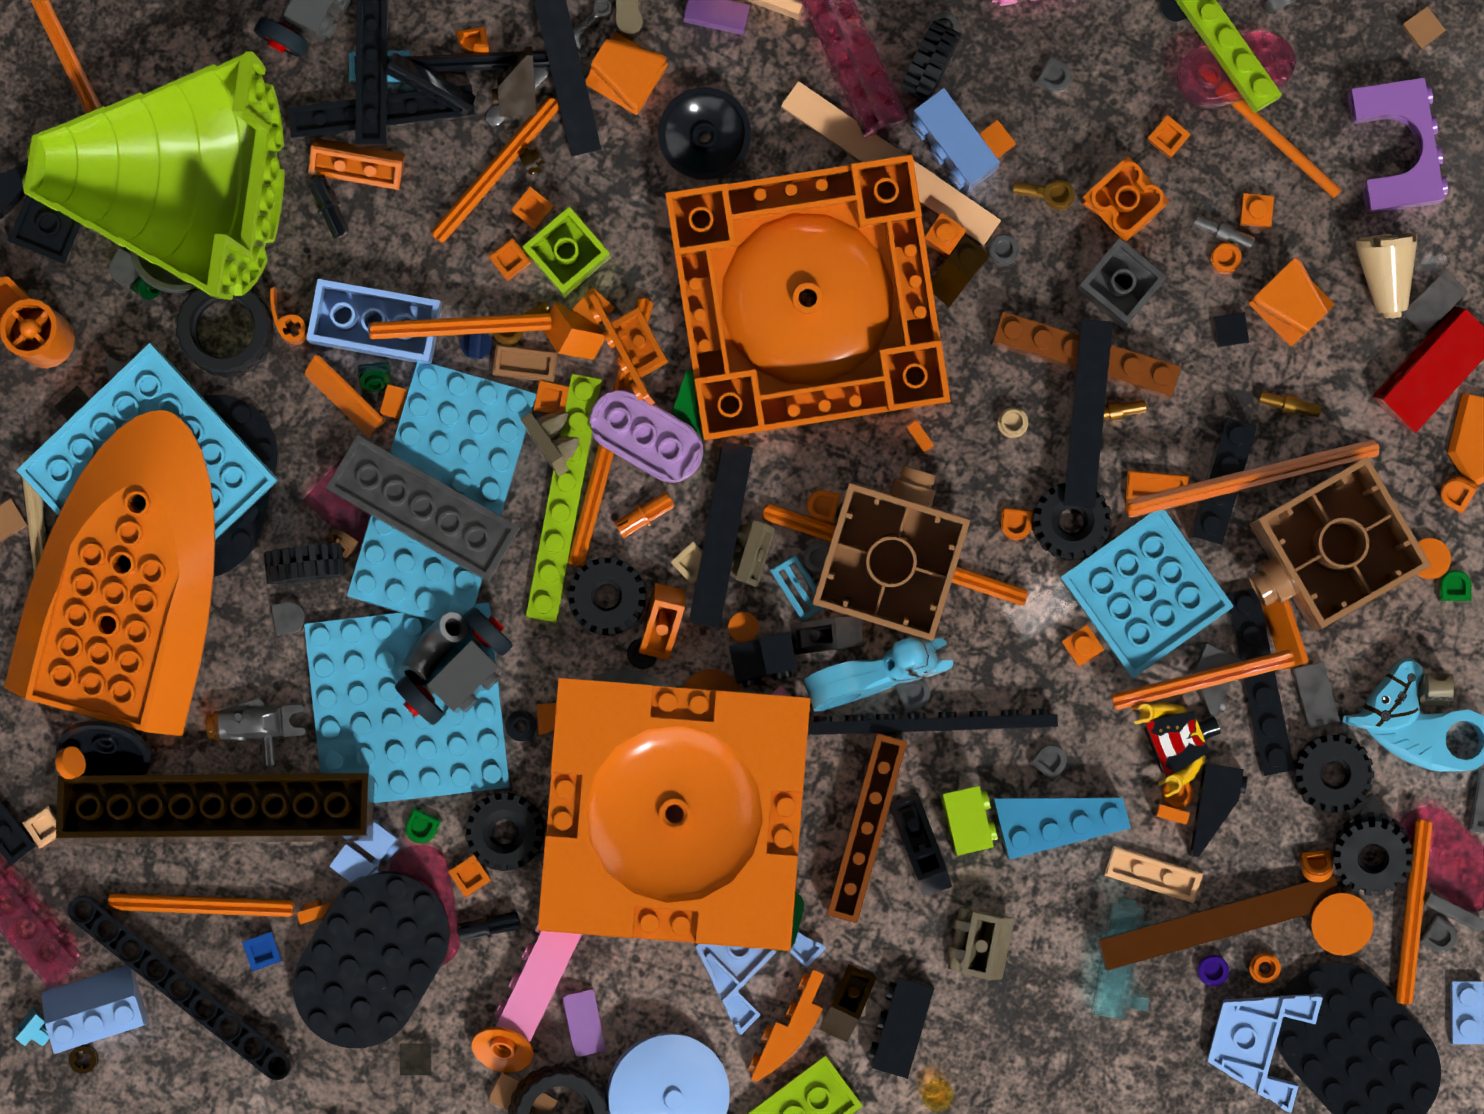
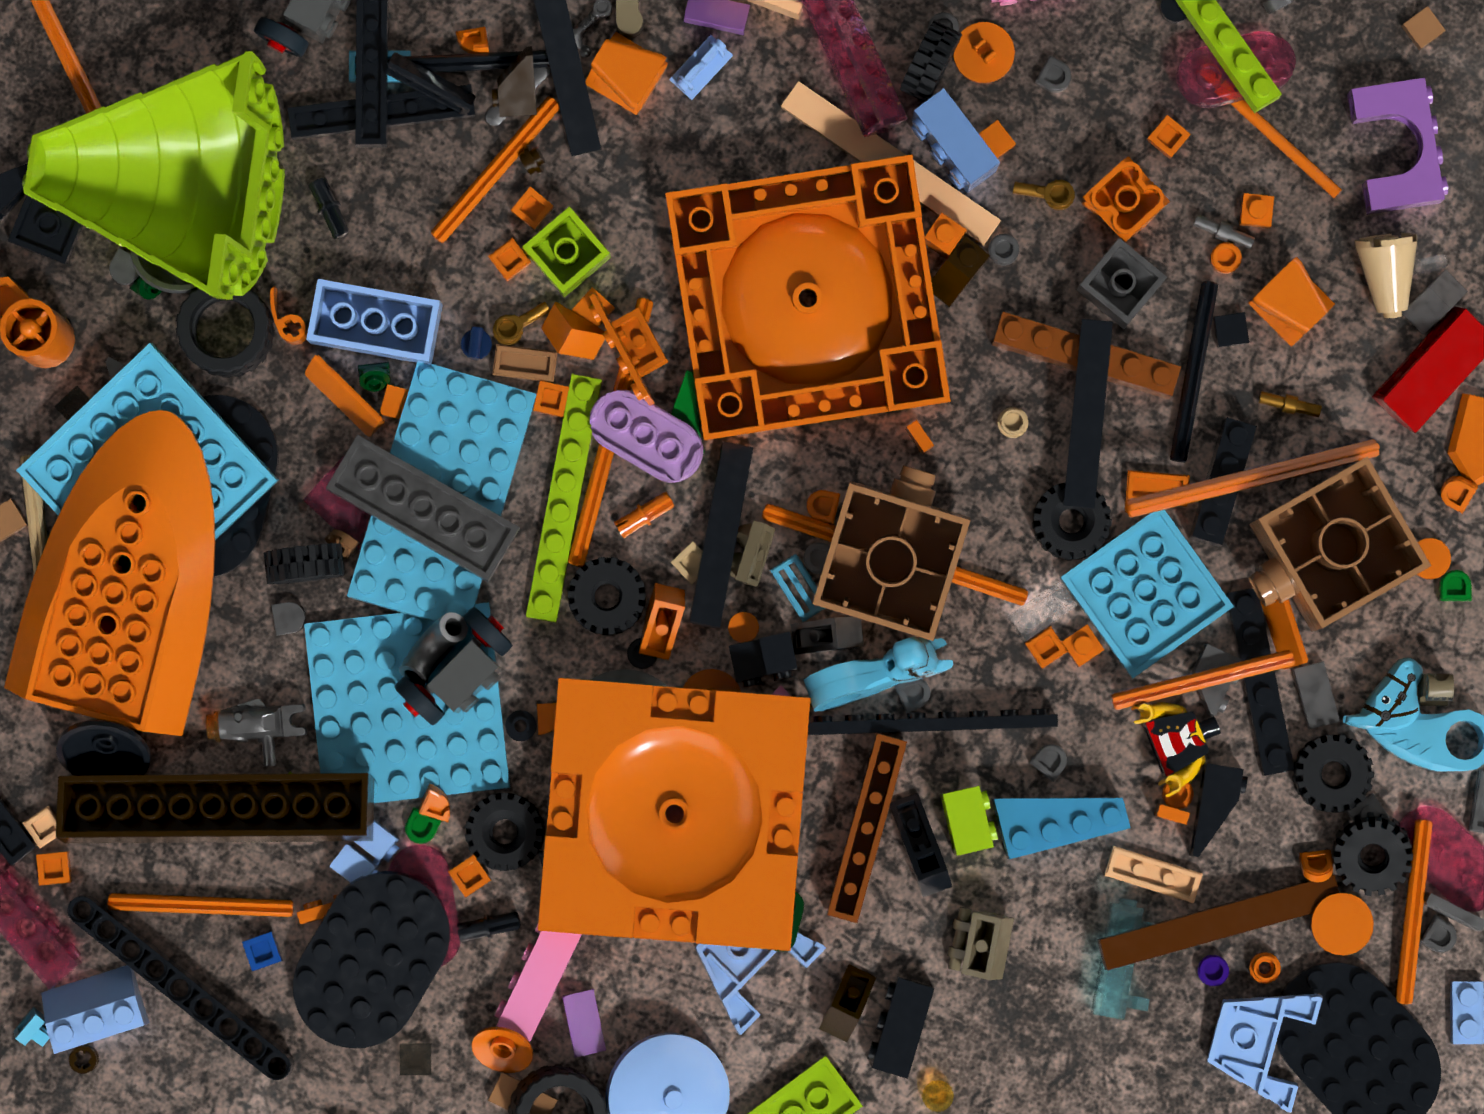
orange tile [55,746,86,779] -> none
orange slope [308,138,405,190] -> none
orange axle [368,313,552,339] -> none
dark tan tile [520,412,579,477] -> none
black dish [658,87,751,180] -> none
orange slope [748,968,825,1082] -> none
orange tile [1000,507,1034,540] -> none
pearl gold bar [1104,400,1147,421] -> none
none -> orange tile [36,851,72,886]
none -> orange tile [419,783,450,822]
none -> light blue hinge [669,35,733,100]
none -> orange piece [953,22,1015,84]
none -> orange tile [1024,626,1068,669]
none -> black axle [1170,281,1218,463]

